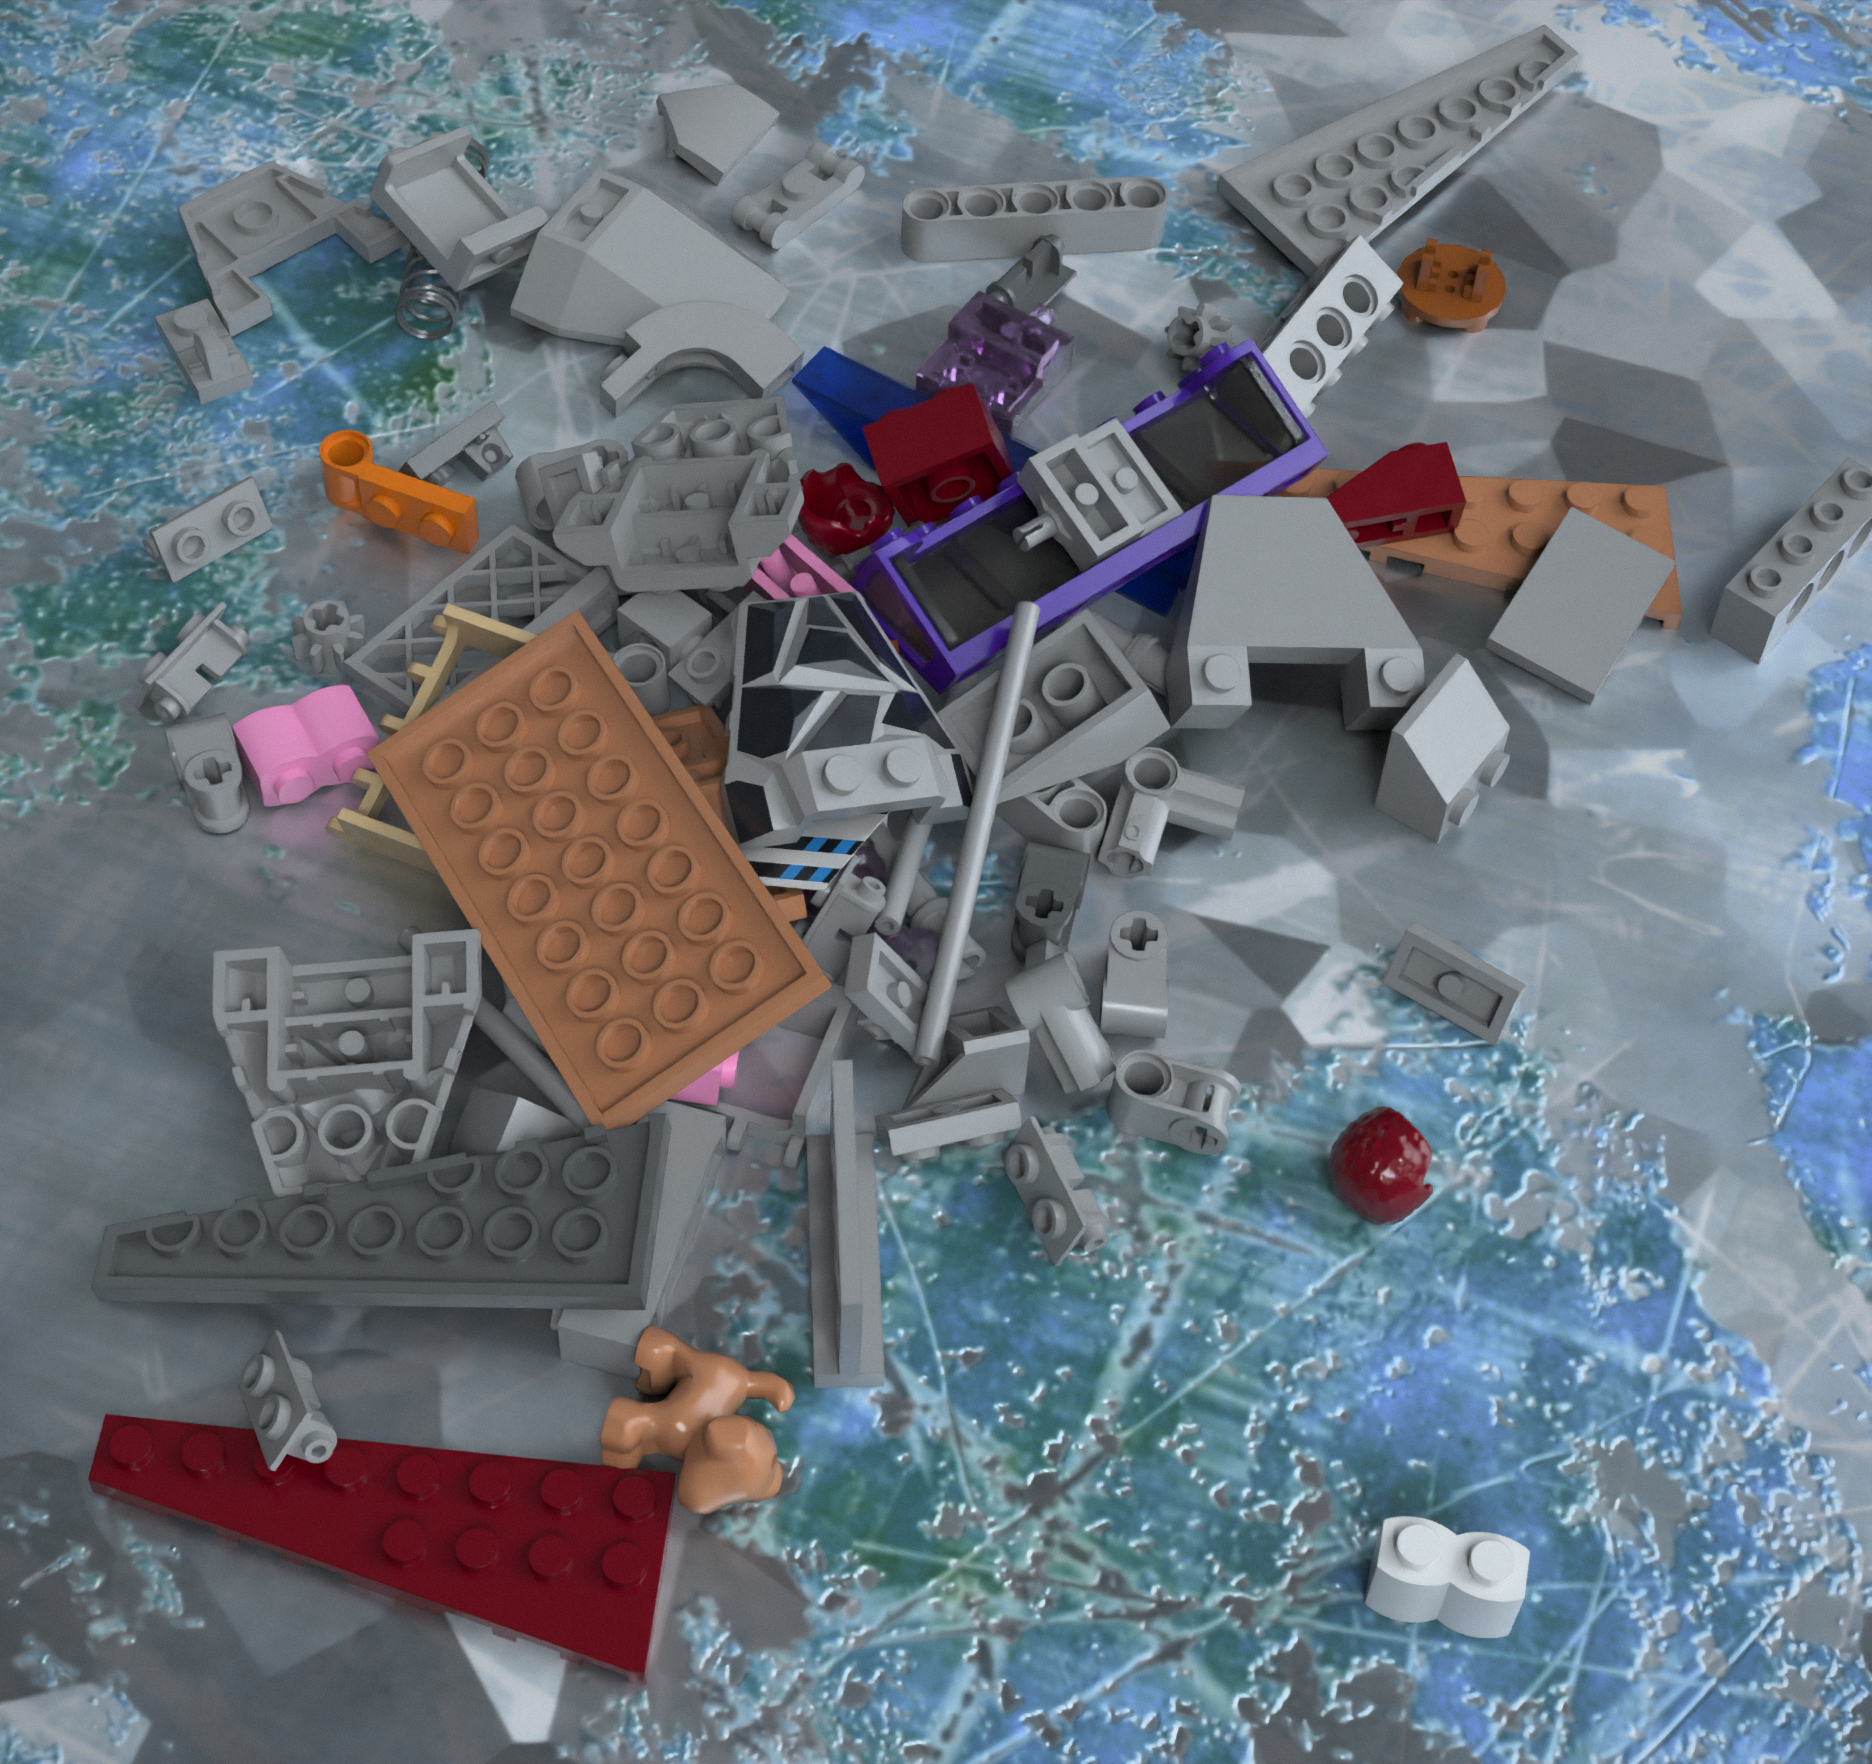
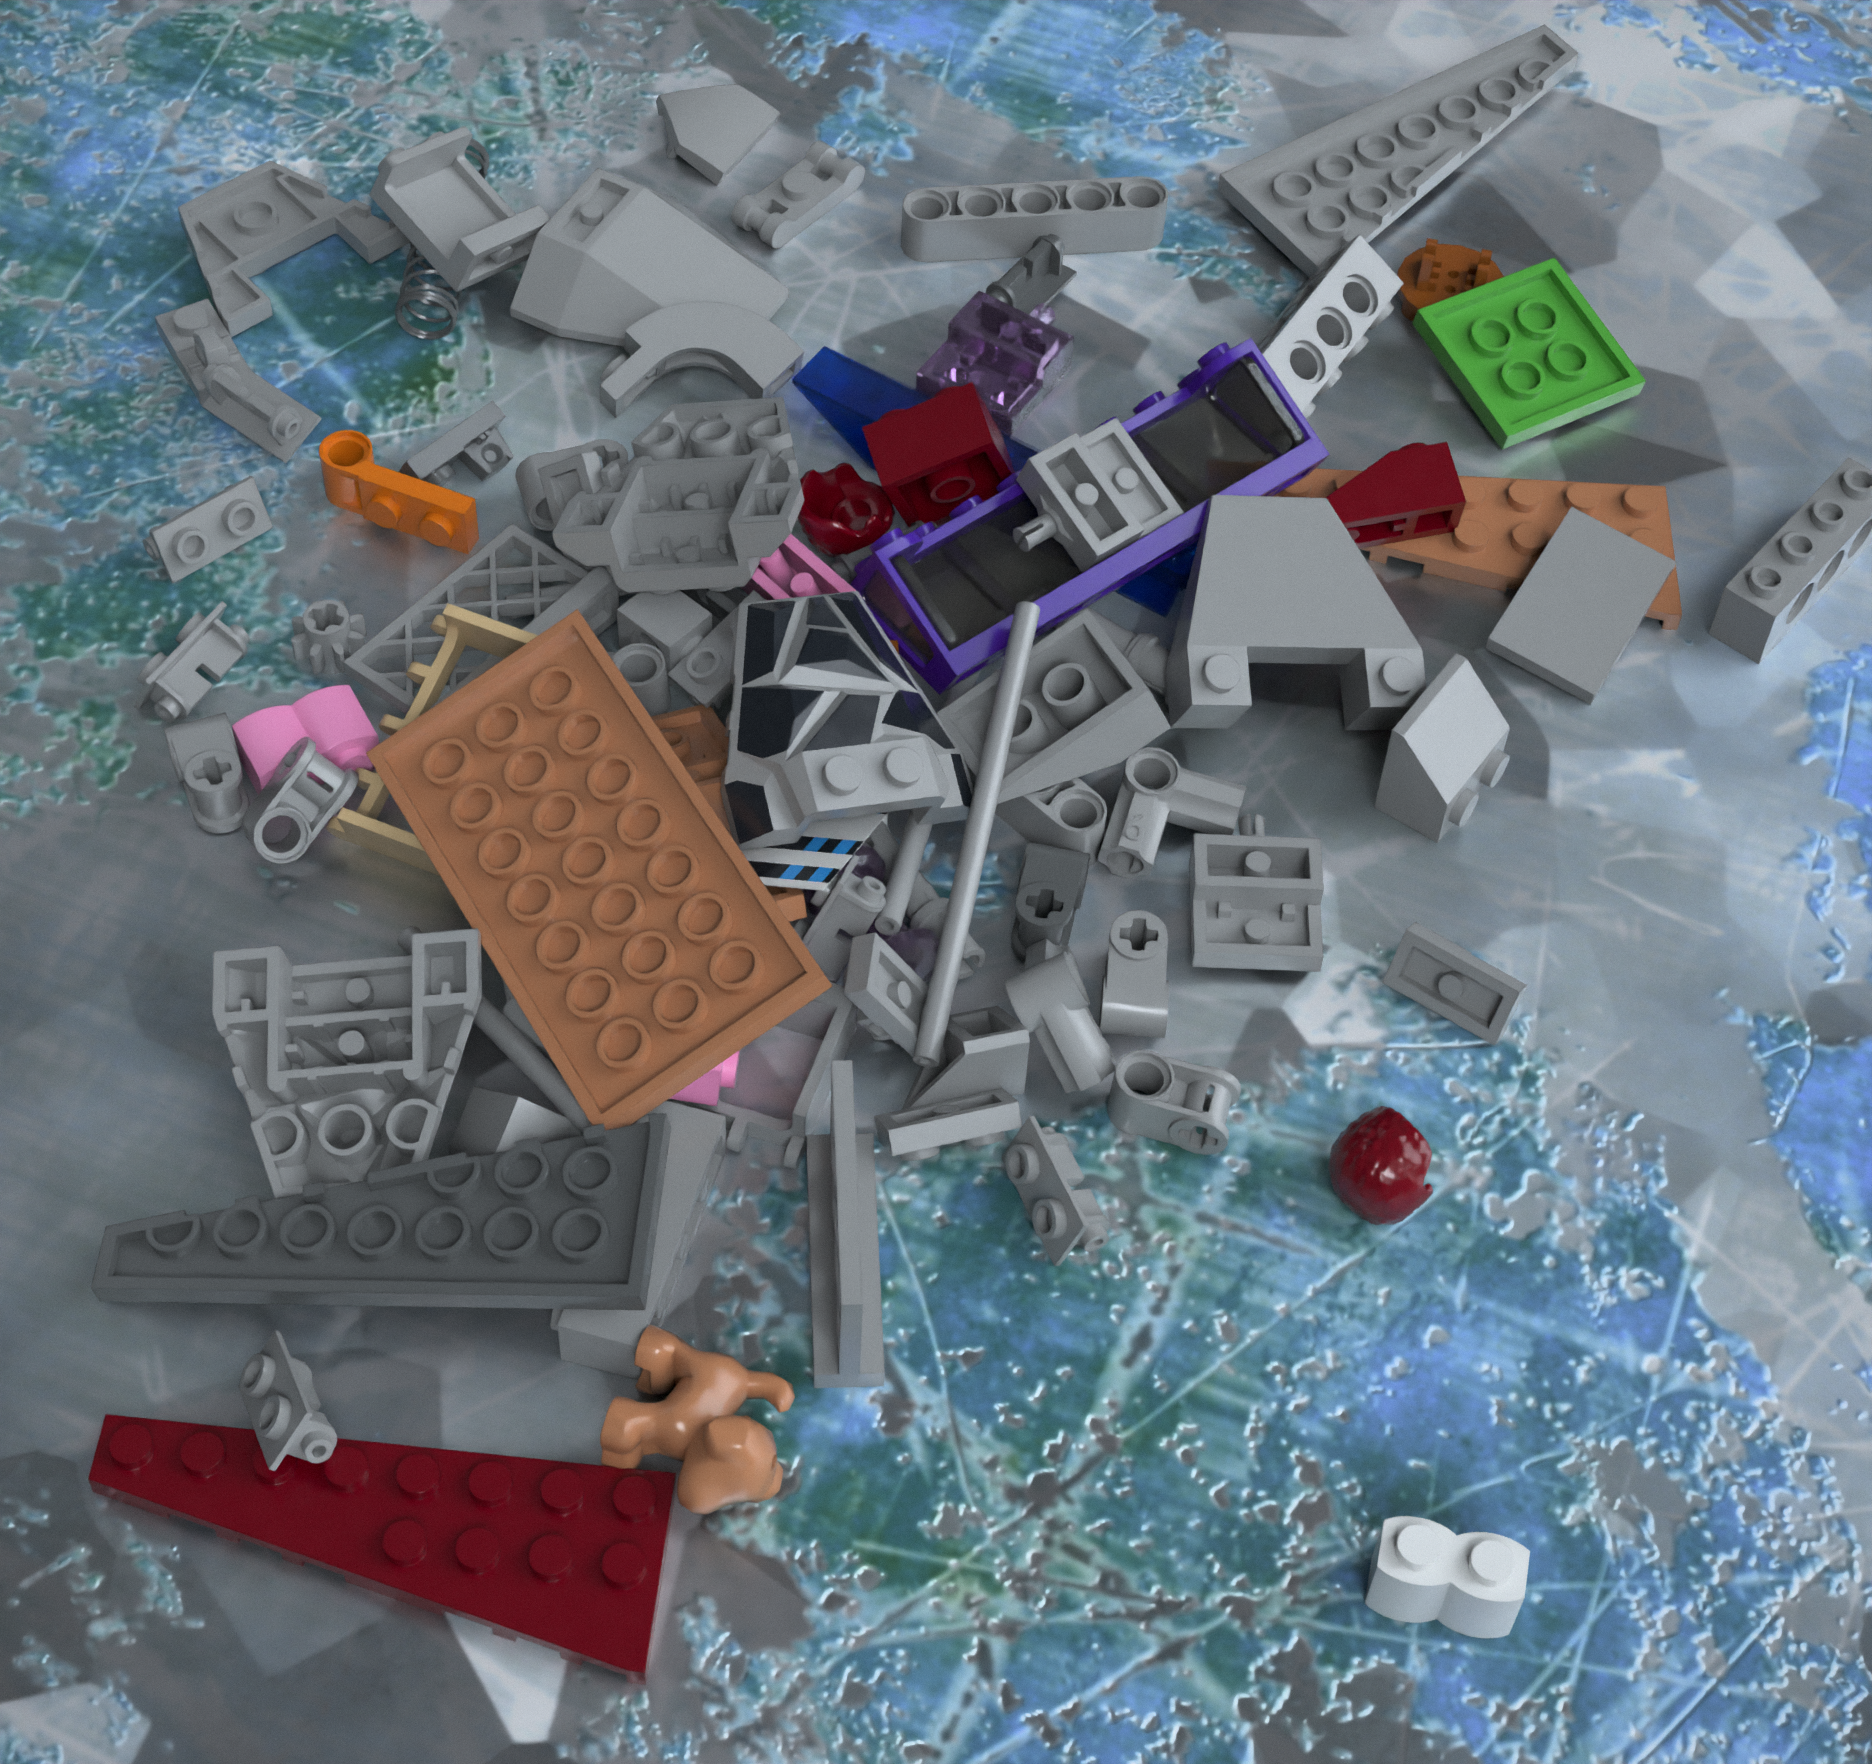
light grey gear [1164,302,1236,372] -> none
none -> light grey hinge [202,362,322,463]
none -> light grey piece [243,737,359,863]
none -> light grey plate [1189,814,1324,972]
none -> bright green plate [1412,257,1646,450]

